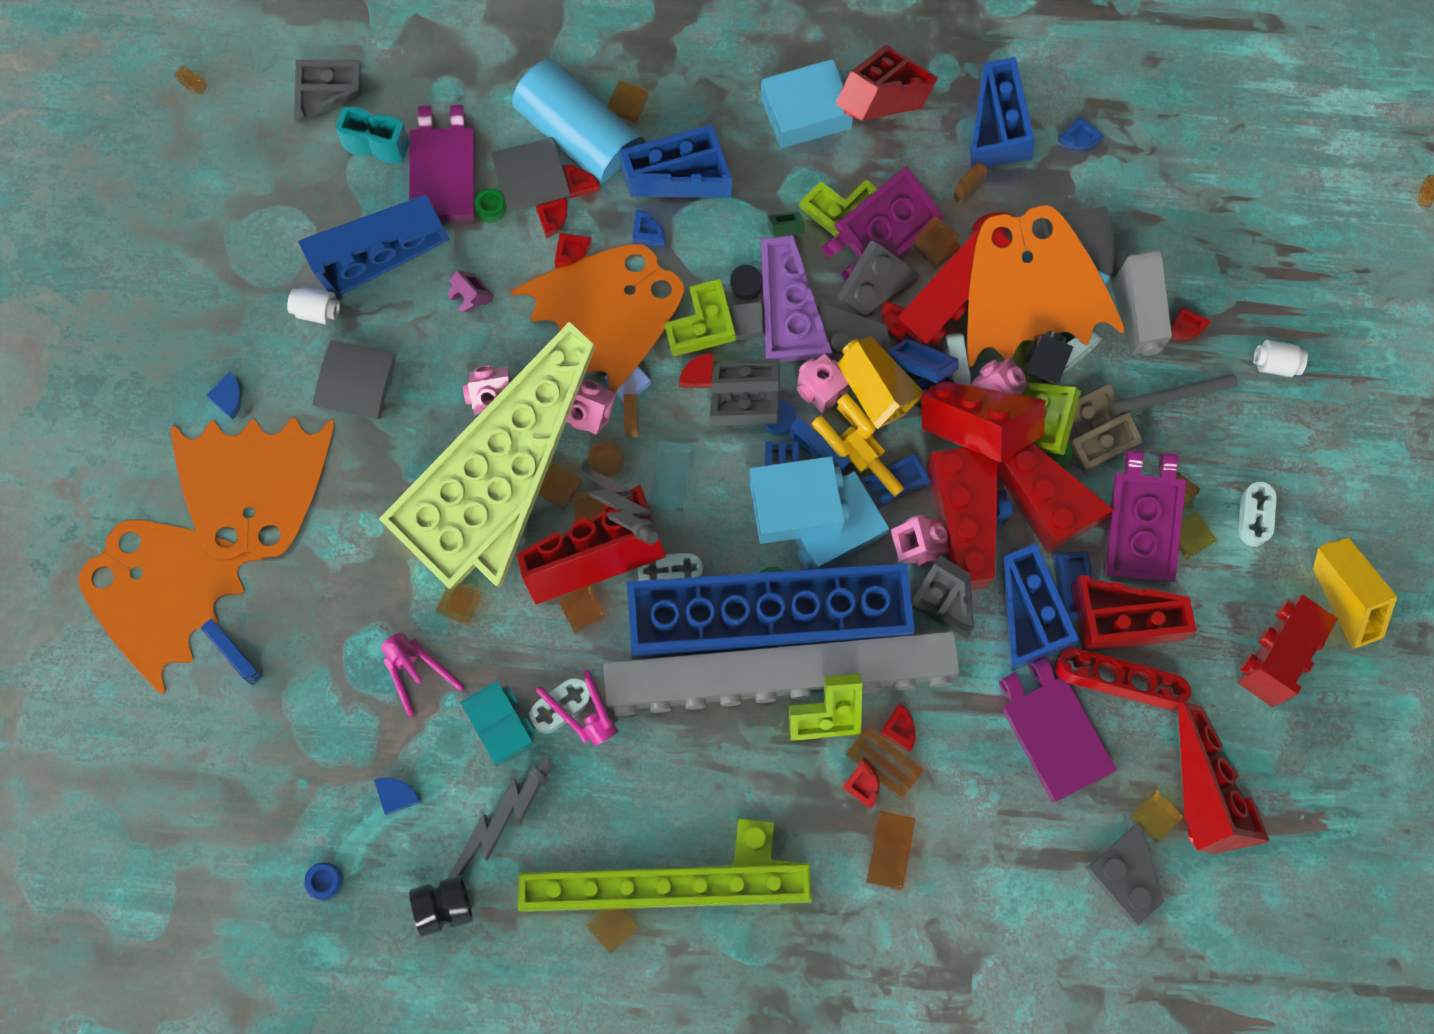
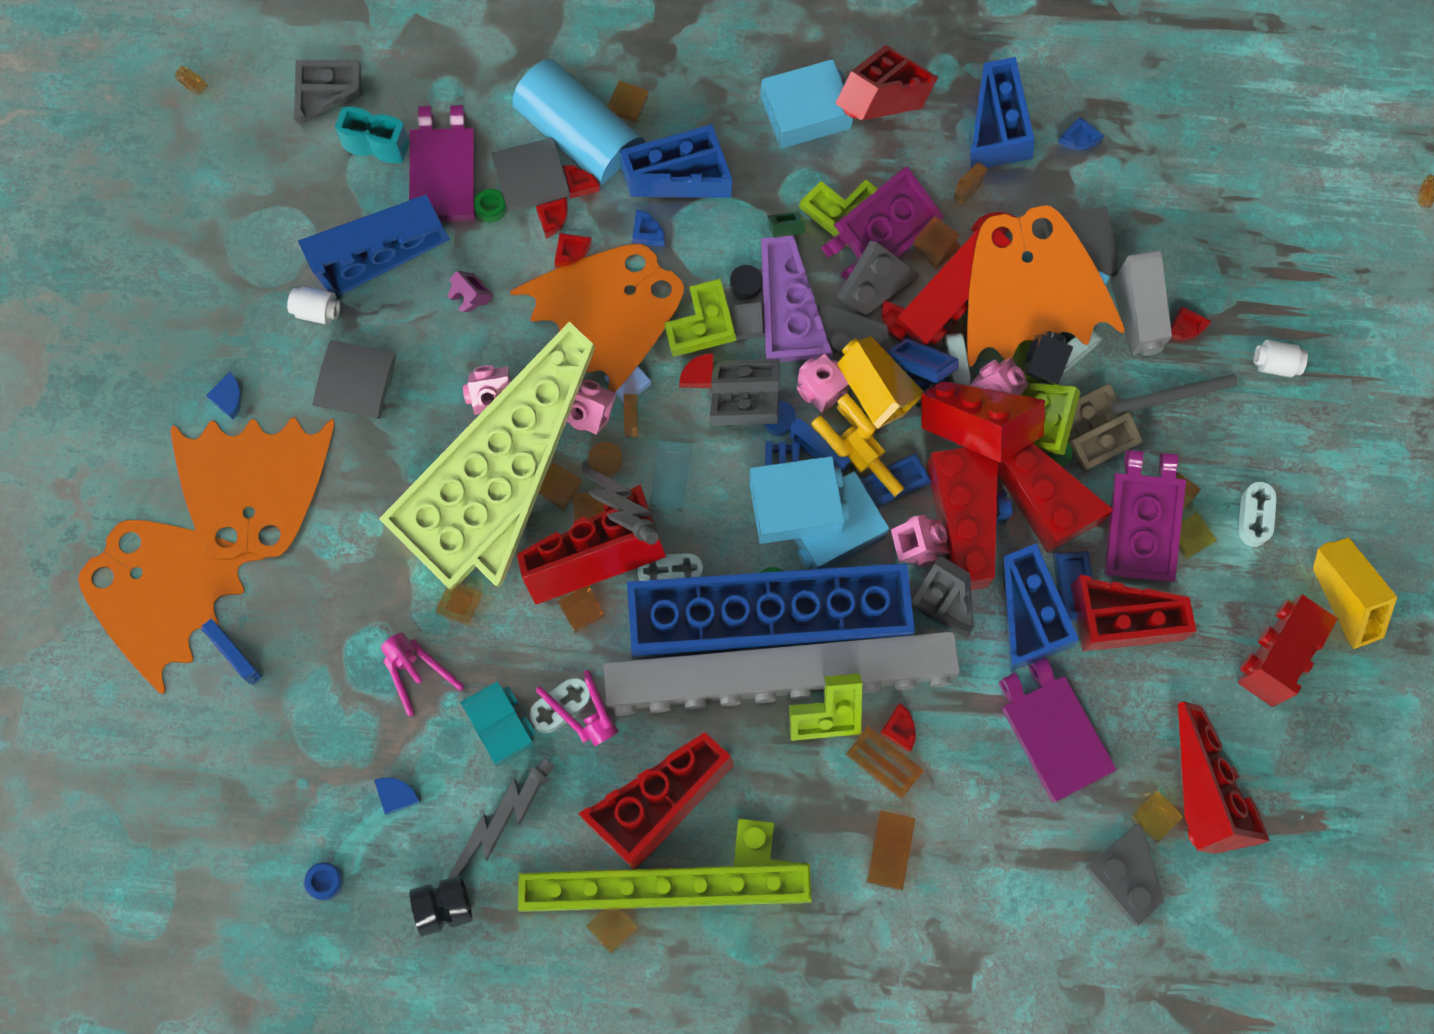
red tile [842,758,880,809] -> none
red beam [1054,648,1191,710] -> none
none -> red wedge [578,732,734,869]

